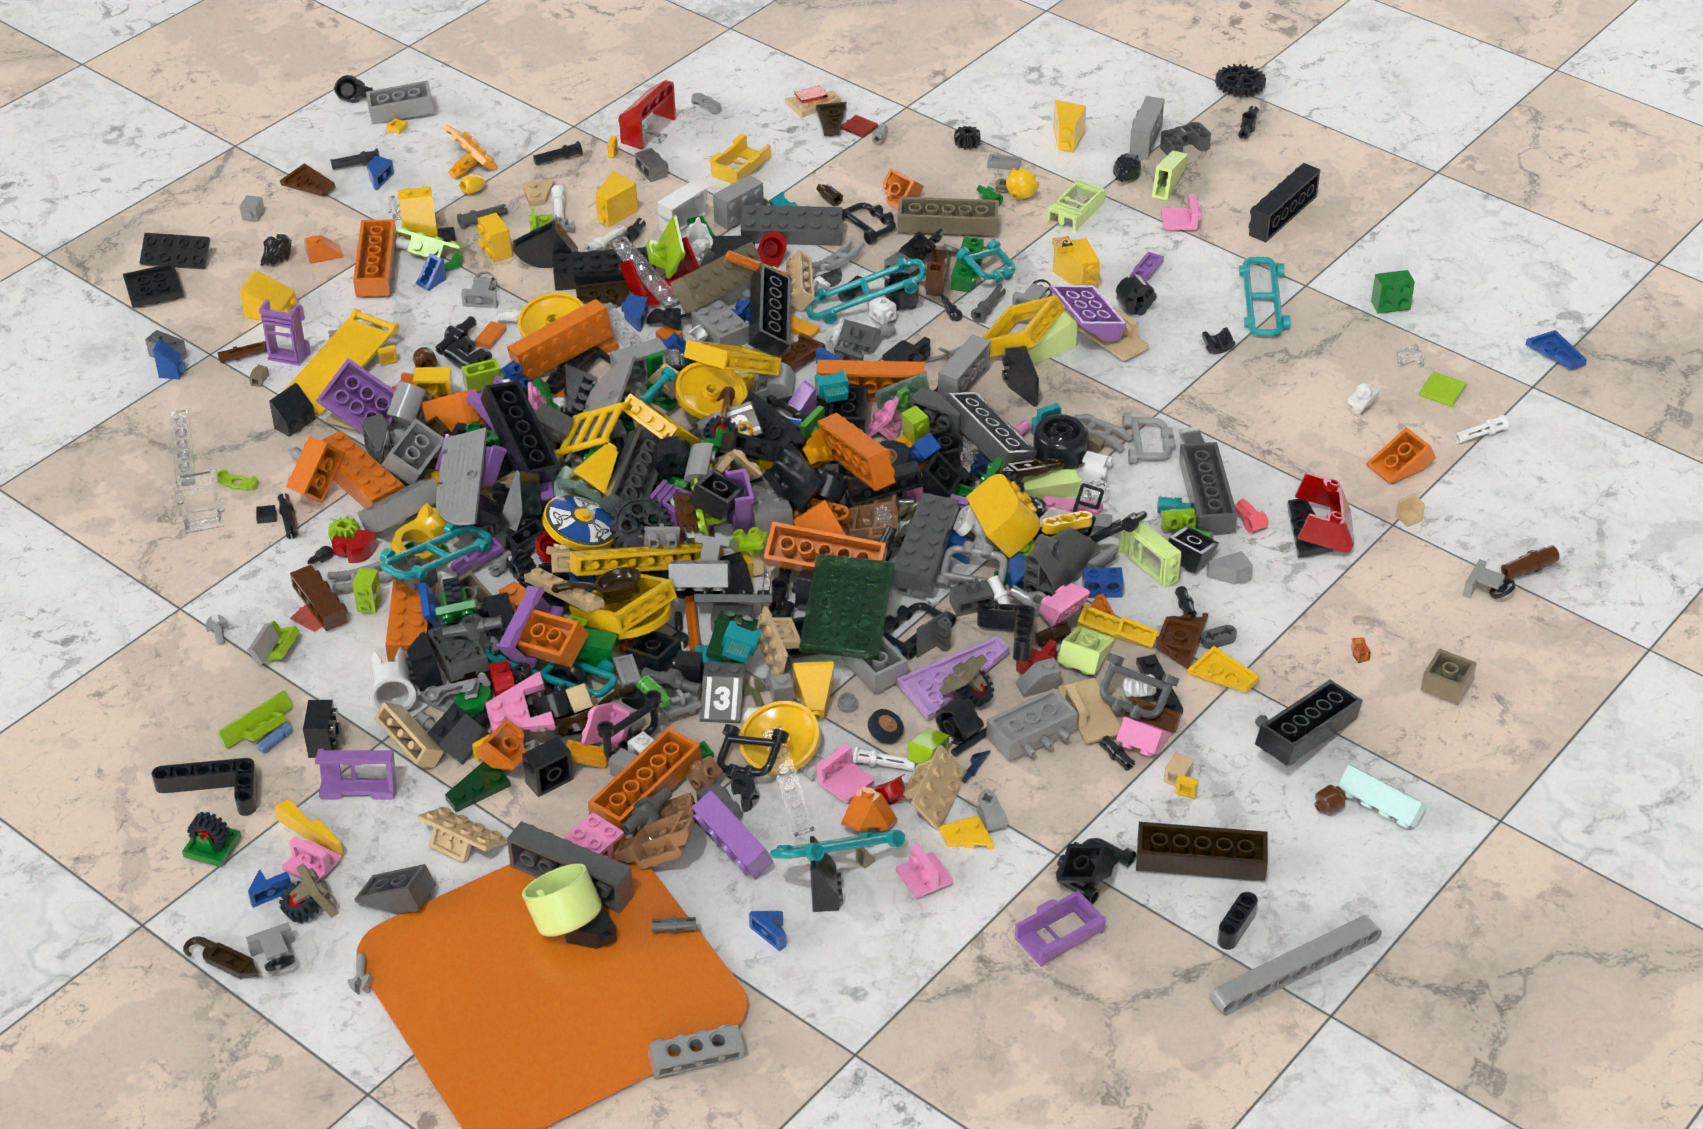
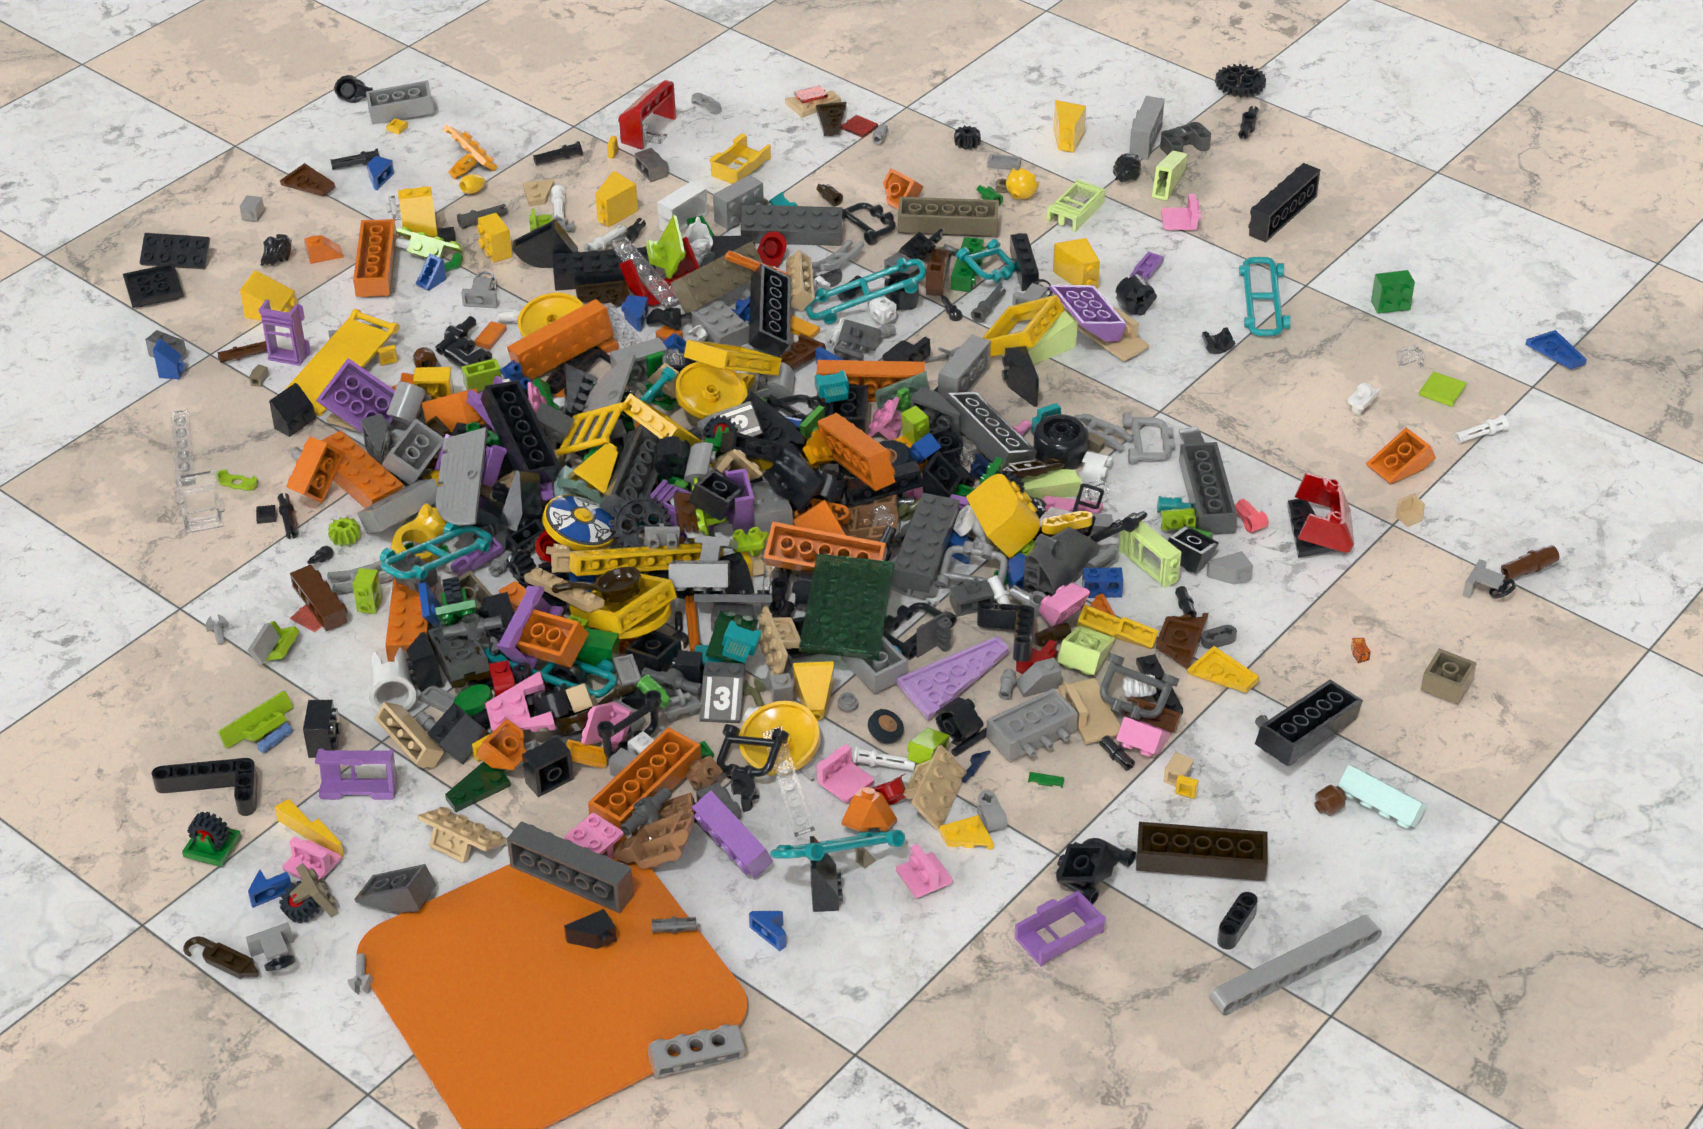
red brick [331,529,378,563] -> none
light grey piece [427,672,491,706] -> none
yellowish green piece [522,864,602,937] -> none
reddish brown piece [717,386,736,423] -> none
yellow bush [737,421,753,436] -> none
medium lavender slope [788,380,817,415] -> none
dark tan plate [939,654,994,708] -> none
yellow tile [1052,236,1074,253] -> none
none -> light grey pin [998,669,1016,700]
none -> black brick [1010,233,1039,291]
none -> green piece [1028,772,1064,788]

